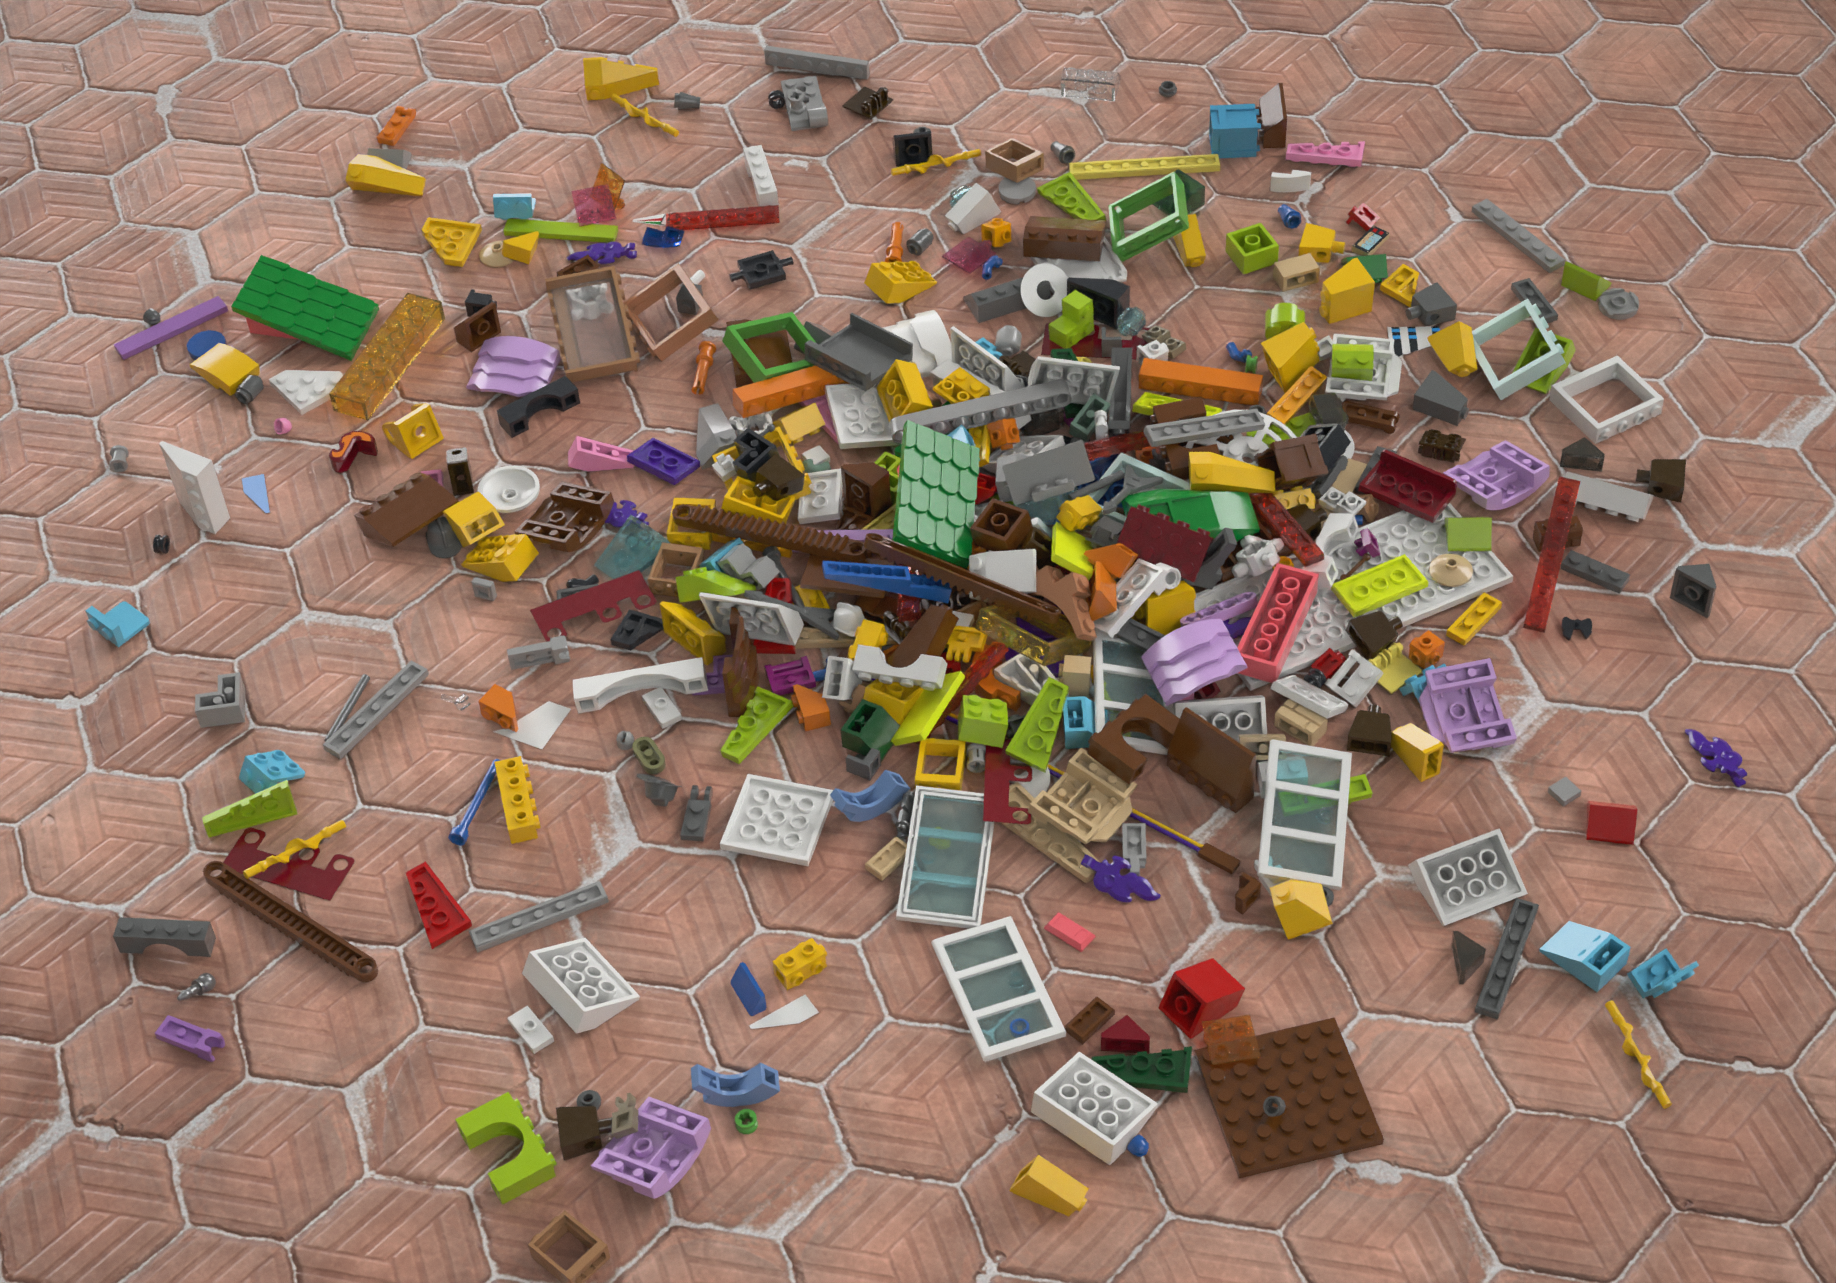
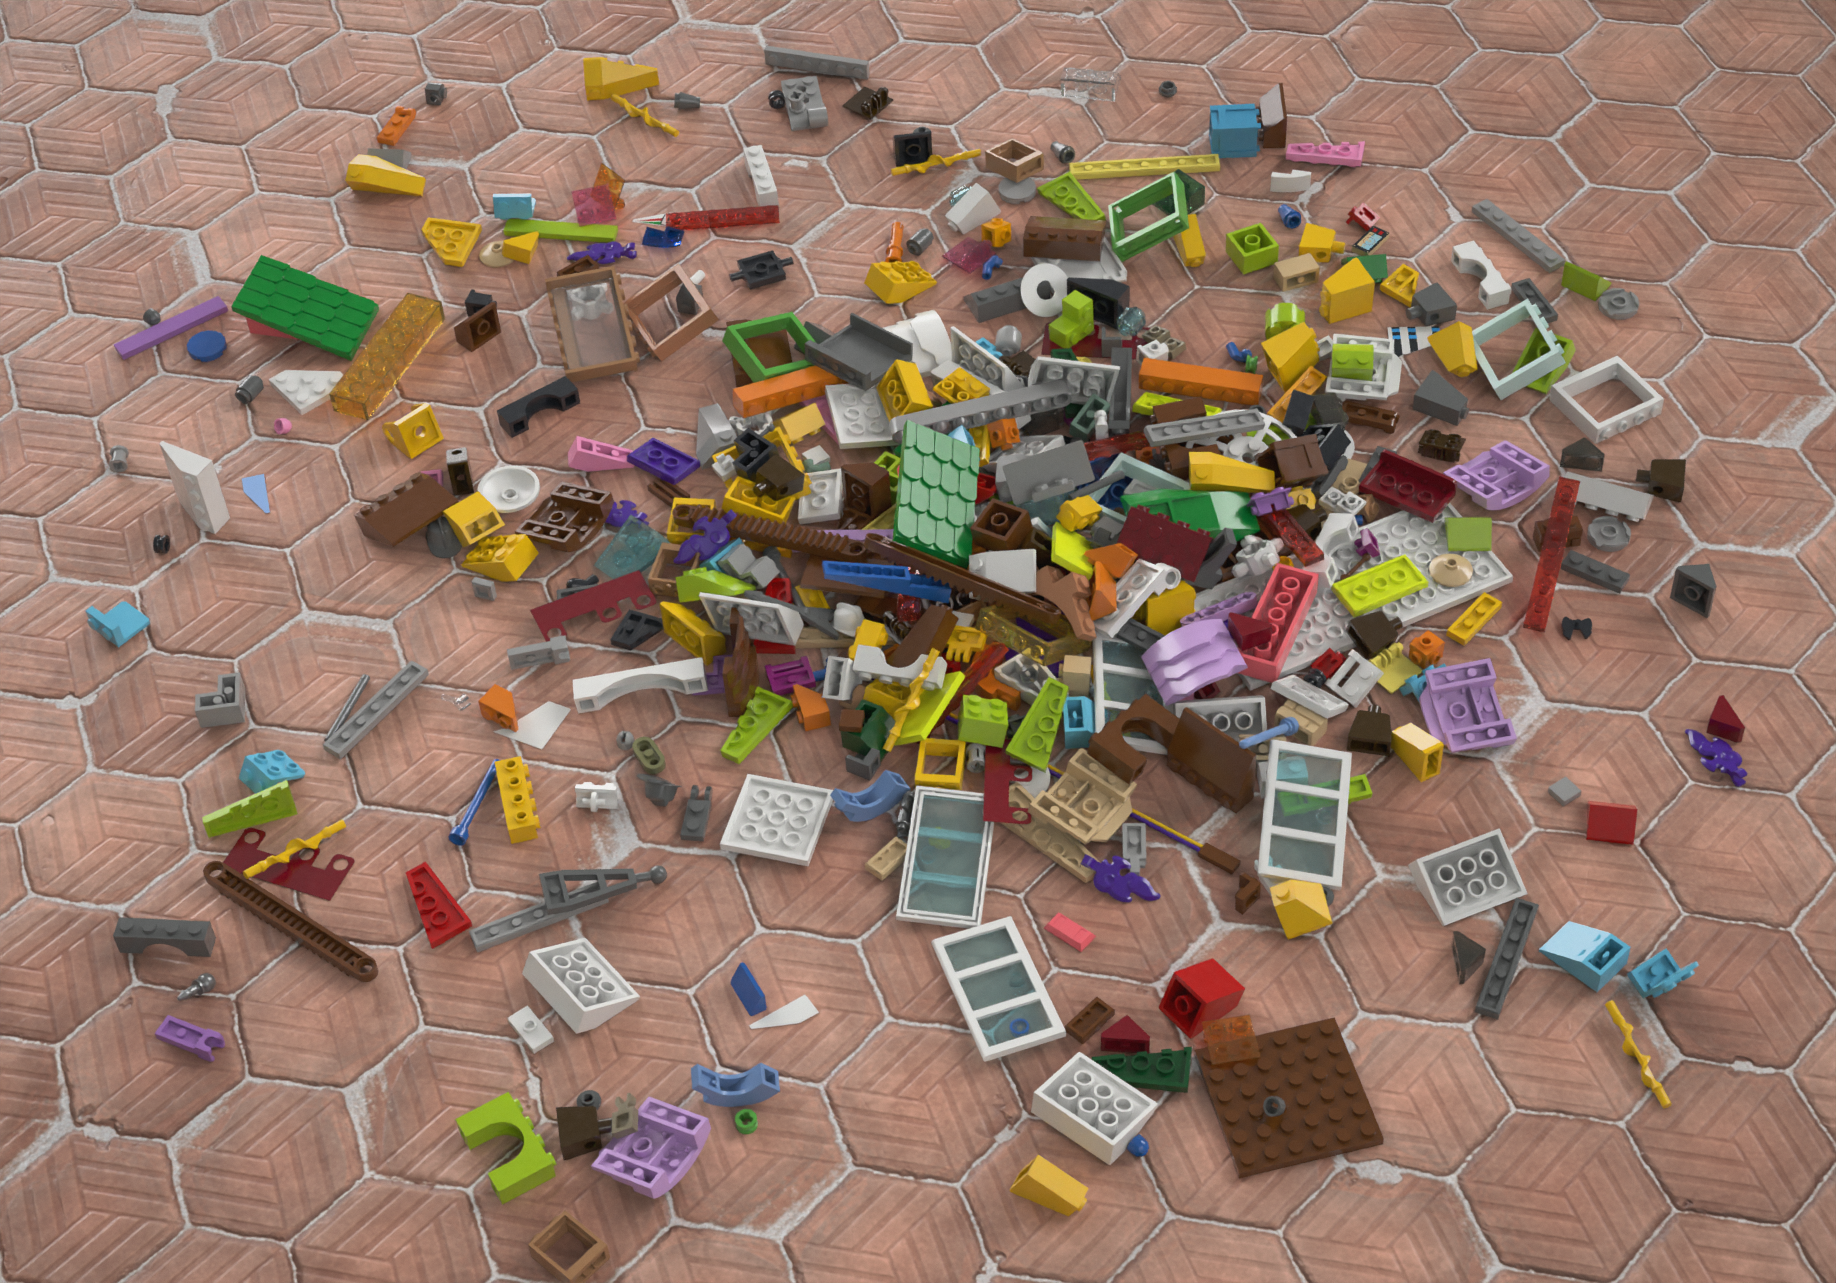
yellow slope [190,343,260,396] -> none
dark red animal [329,431,378,473] -> none
lavender slope [466,336,561,397] -> none
white plate [642,687,682,729] -> none
orange pin [691,341,716,395] -> none
yellow brick [772,938,827,990] -> none
dark grey piece [1102,465,1164,515] -> none
none -> dark grey plate [425,82,447,105]
none -> dark grey plate [539,865,667,915]
none -> white hips [575,782,618,812]
none -> reddish brown tile [647,478,690,508]
none -> dark purple piece [673,509,737,564]
none -> reddish brown tile [839,709,865,733]
none -> yellow piece [883,648,940,752]
none -> dark grey hinge [1019,664,1038,684]
none -> dark red slope [1228,612,1272,651]
none -> medium blue piece [1239,717,1299,749]
none -> medium lavender hinge [1247,487,1294,516]
none -> black hinge [1282,389,1315,437]
none -> tan plate [1339,476,1360,494]
none -> white arch [1451,241,1511,310]
none -> light grey tile [1587,516,1631,552]
none -> dark red slope [1706,695,1745,743]

